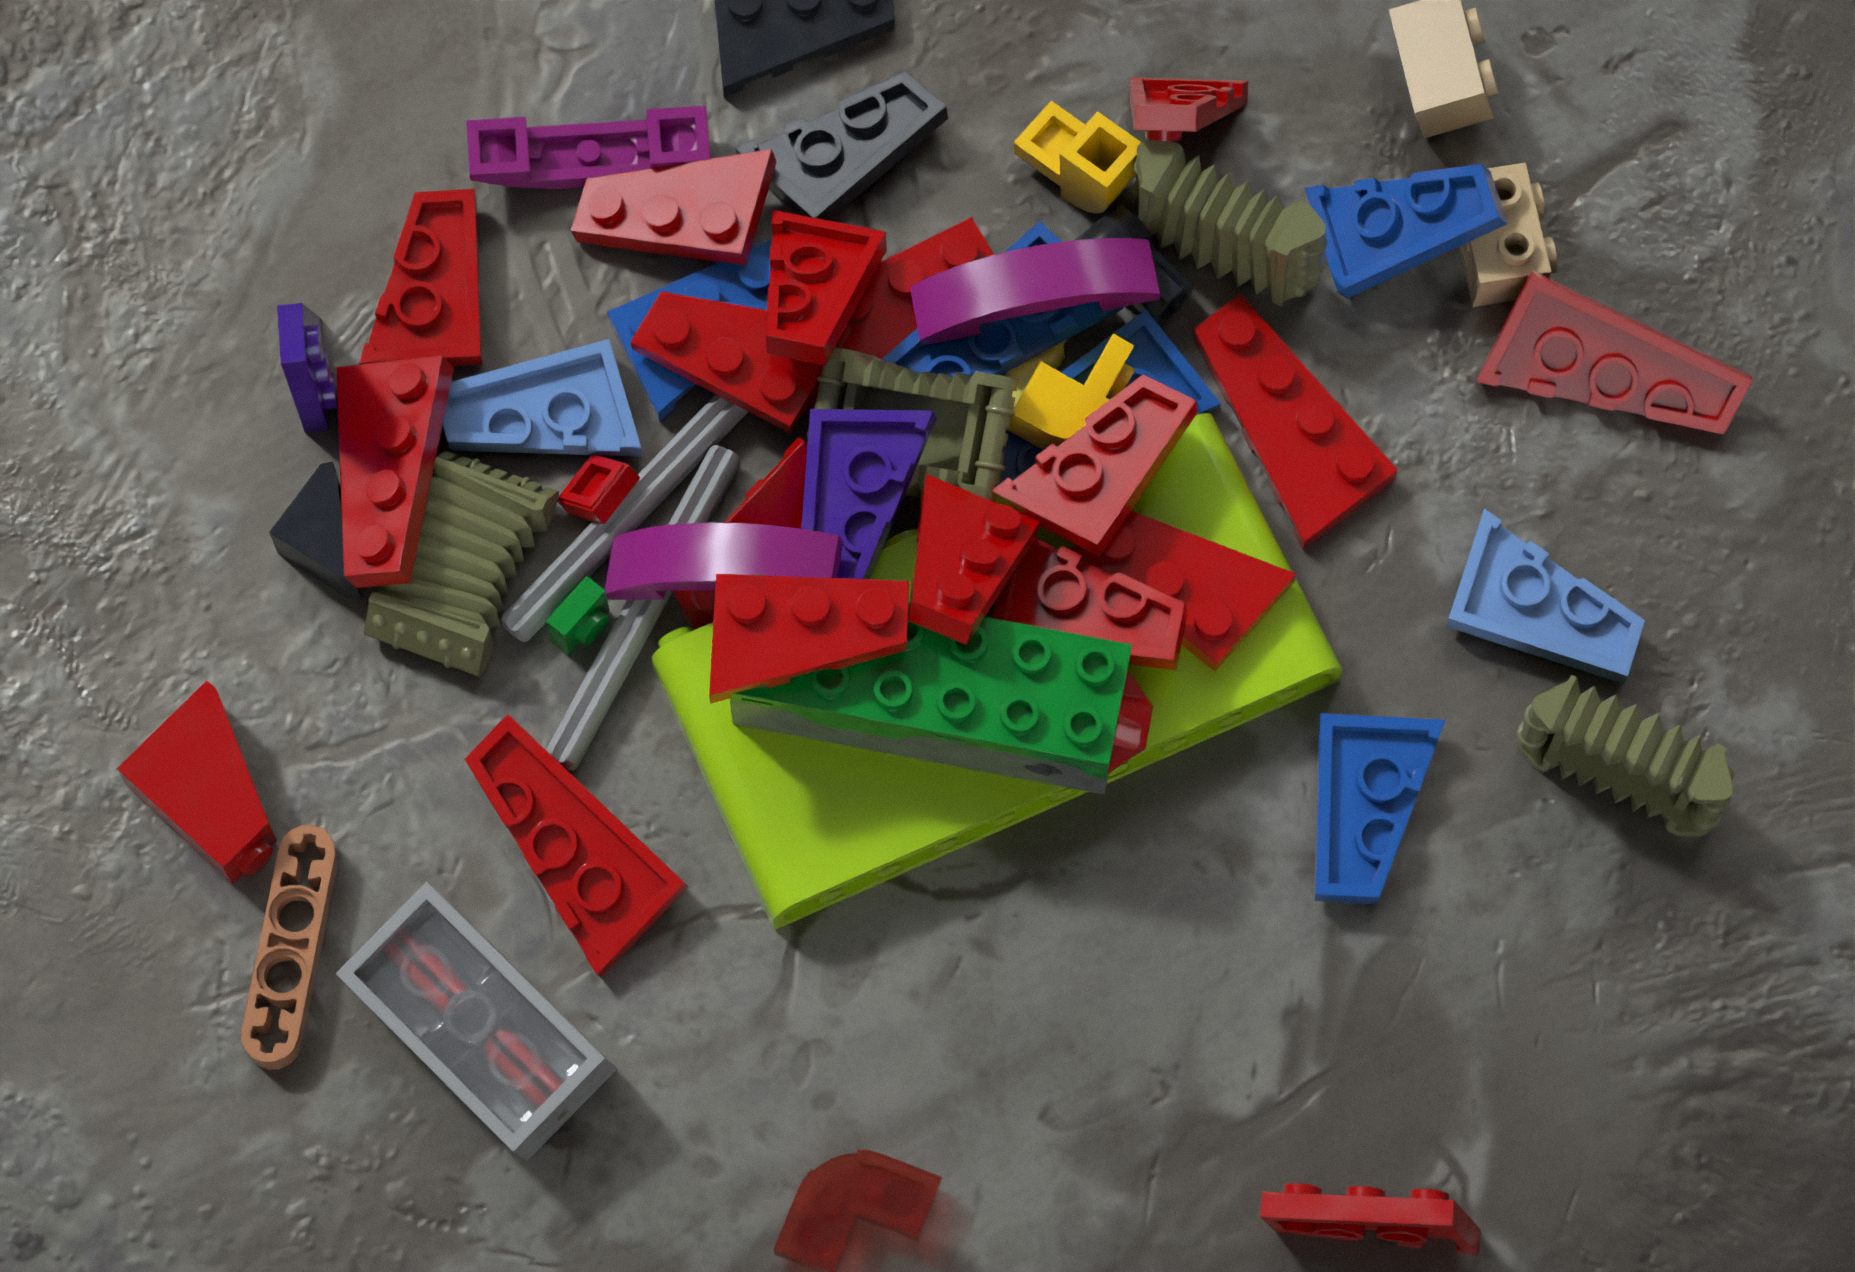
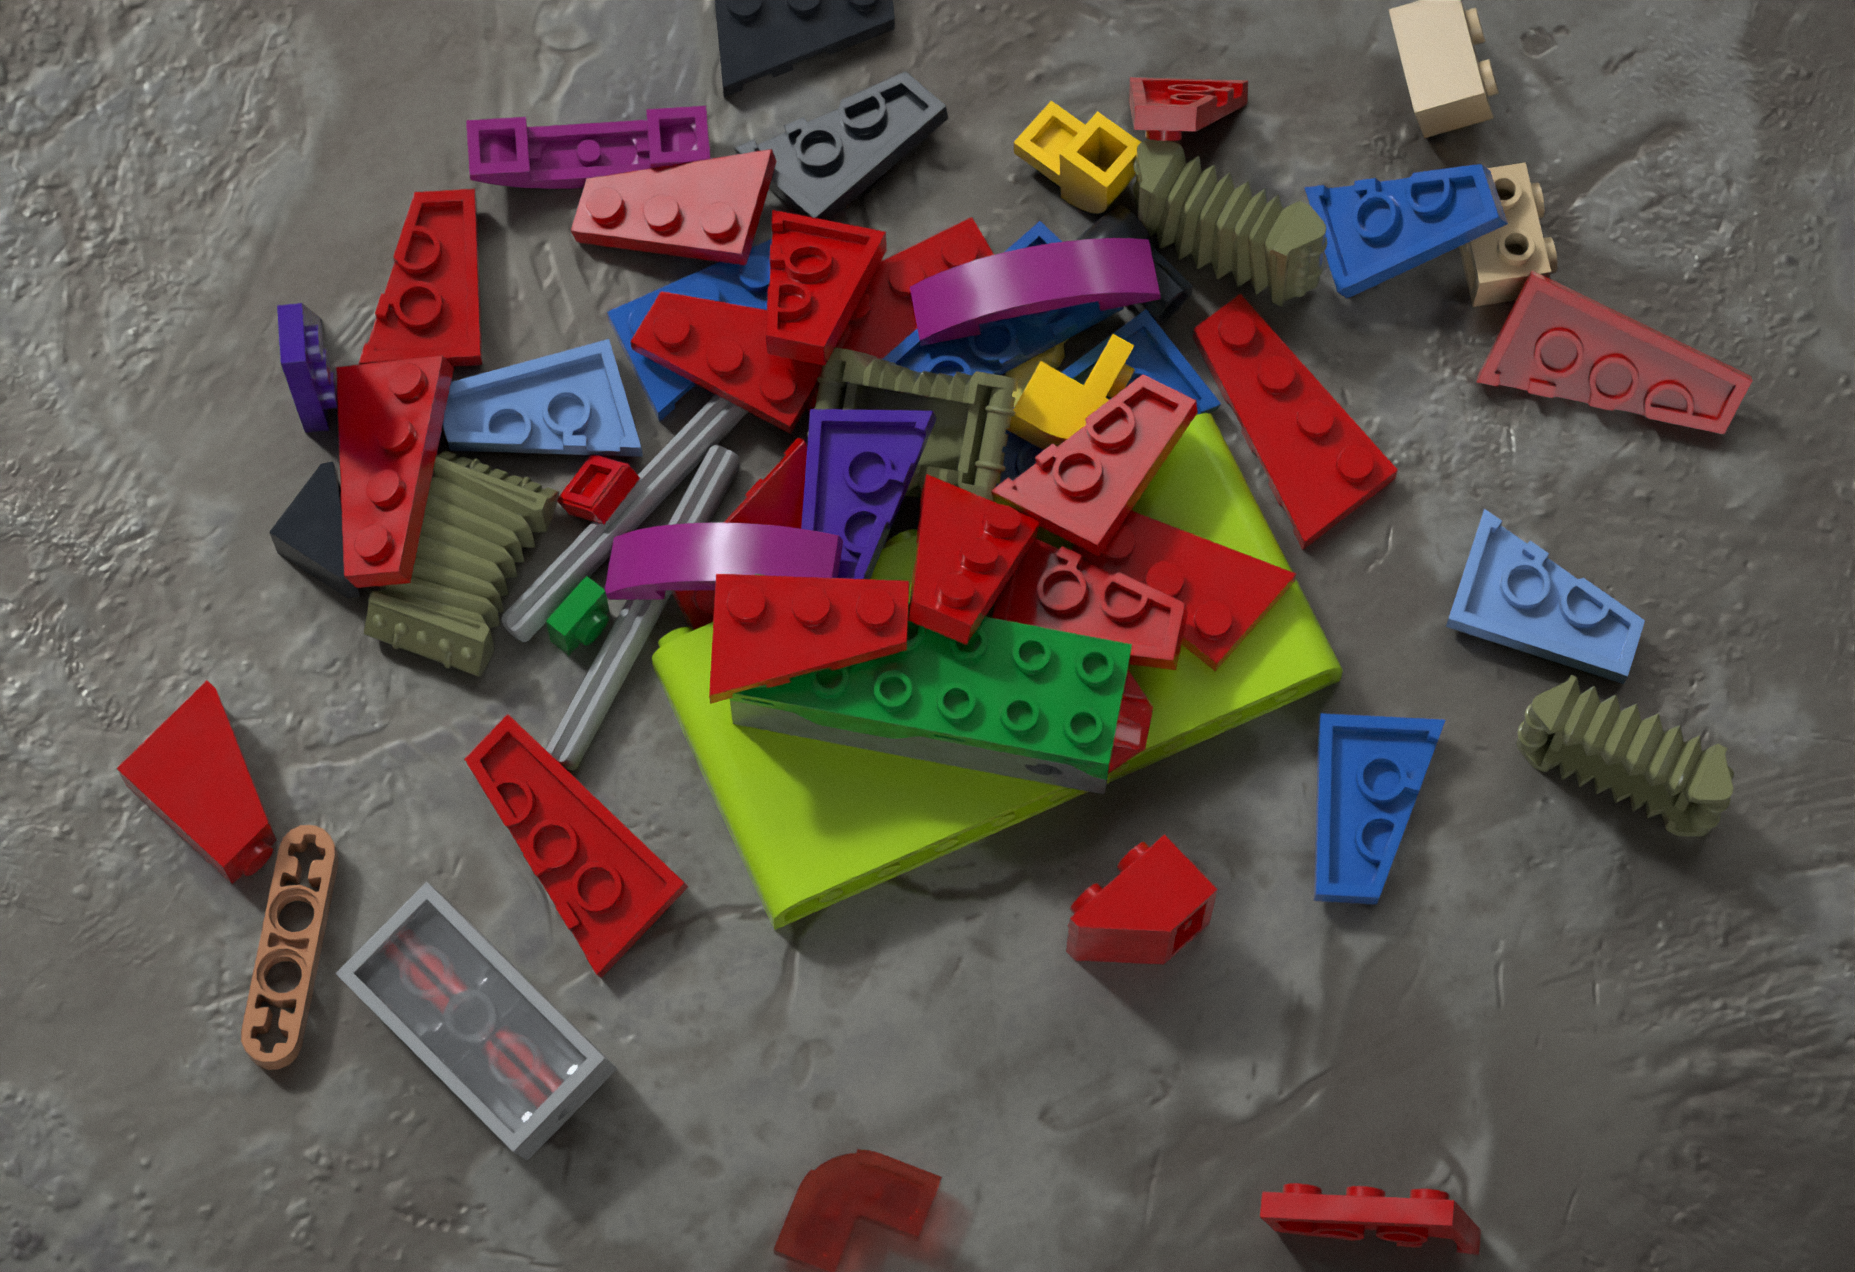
none -> red slope [1066,834,1218,965]

